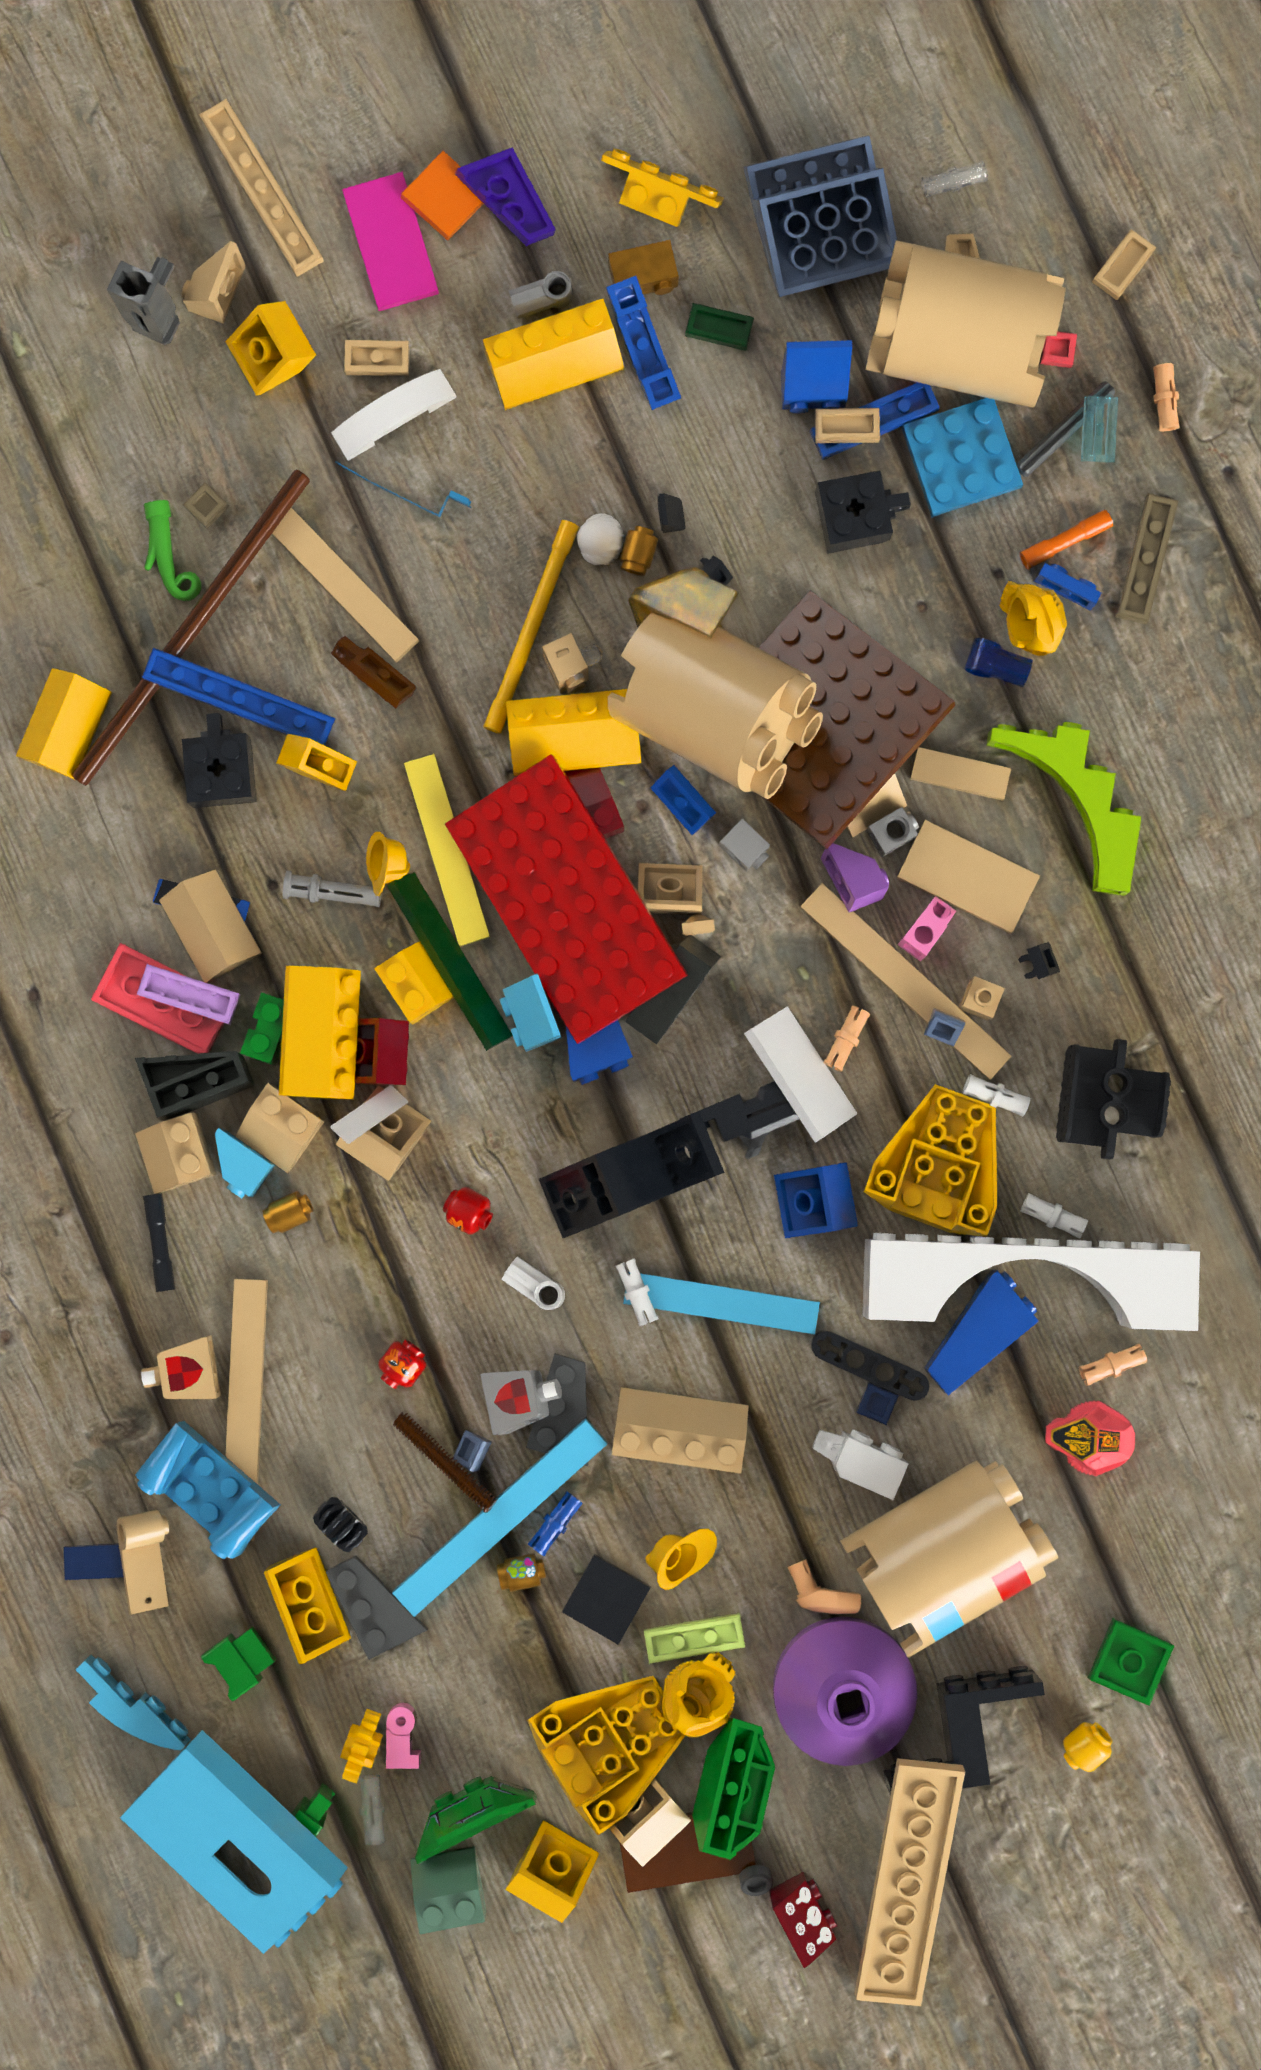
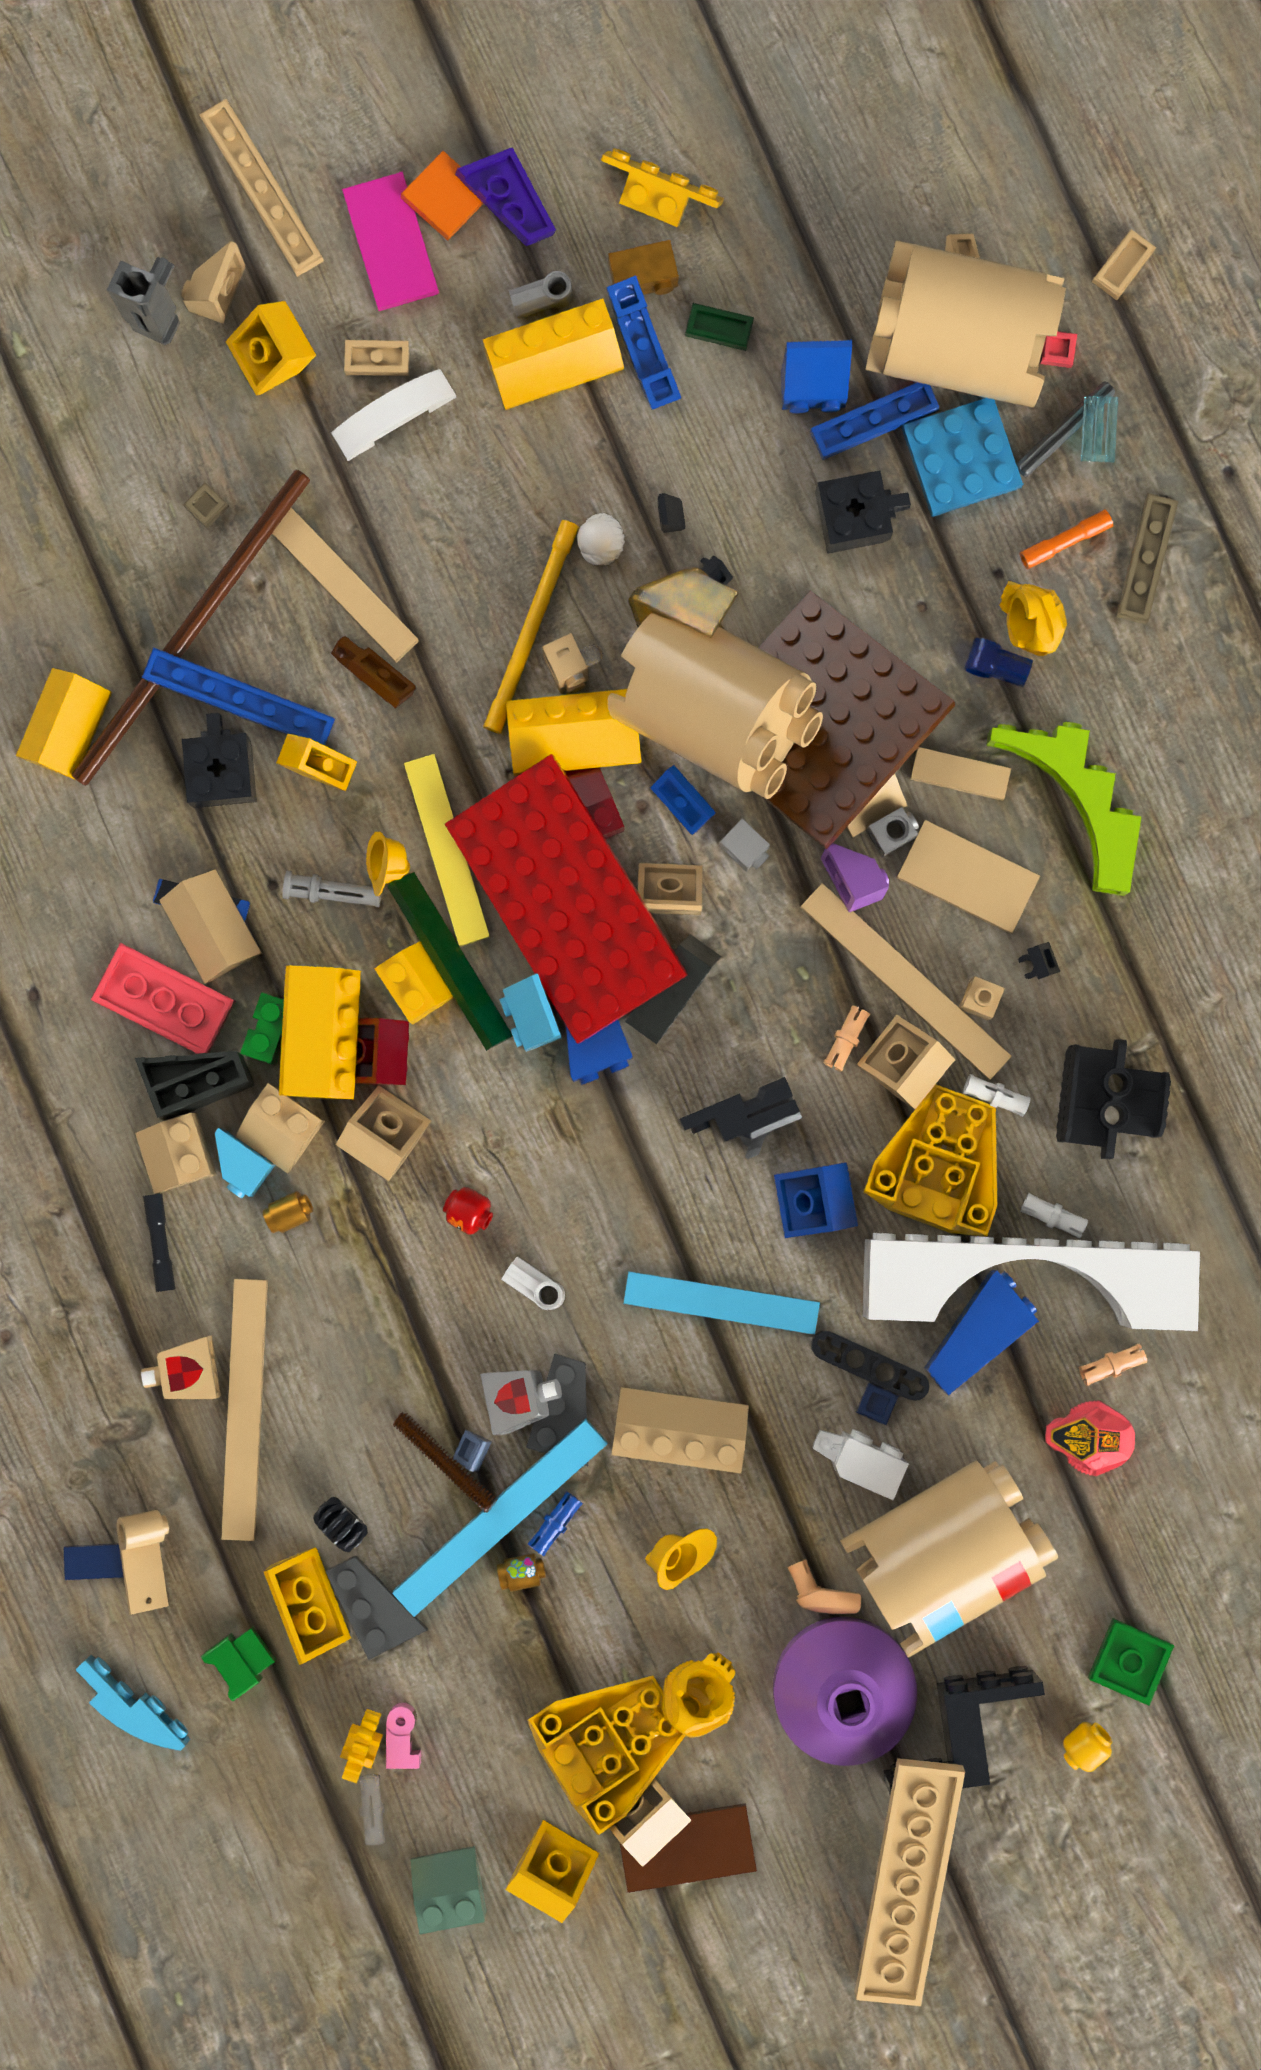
medium azure panel [120,1730,348,1954] -> none
dark azure piece [135,1421,281,1559] -> none
lavender plate [137,964,240,1025] -> none
bright green plant [144,500,201,601] -> none
green piece [291,1783,336,1837] -> none
white sticker [331,1085,408,1144] -> none
dark azure piece [335,461,471,517] -> none
red head [378,1339,426,1389] -> none
green wedge [415,1776,537,1864] -> none
black bracket [539,1112,725,1238] -> none
black tile [562,1554,651,1645] -> none
white pin [615,1258,659,1326] -> none
pearl gold brick [620,526,658,576] -> none
yellowish green tile [644,1613,745,1664] -> none
tan tile [680,914,715,936] -> none
green wedge [692,1718,775,1860] -> none
dark grey tile [739,1865,773,1896] -> none
sand blue slope [743,136,897,297] -> none
white tile [744,1006,857,1142] -> none
dark red slope [769,1872,838,1968] -> none
tan tile [815,408,880,443] -> none
bright pink leg [897,896,956,962] -> none
clear pin [921,161,988,198] -> none
sand blue slope [924,1008,965,1047] -> none
blue plate [1034,563,1102,611] -> none
light nougat pin [1153,363,1180,432] -> none
none -> tan slope [857,1015,955,1109]

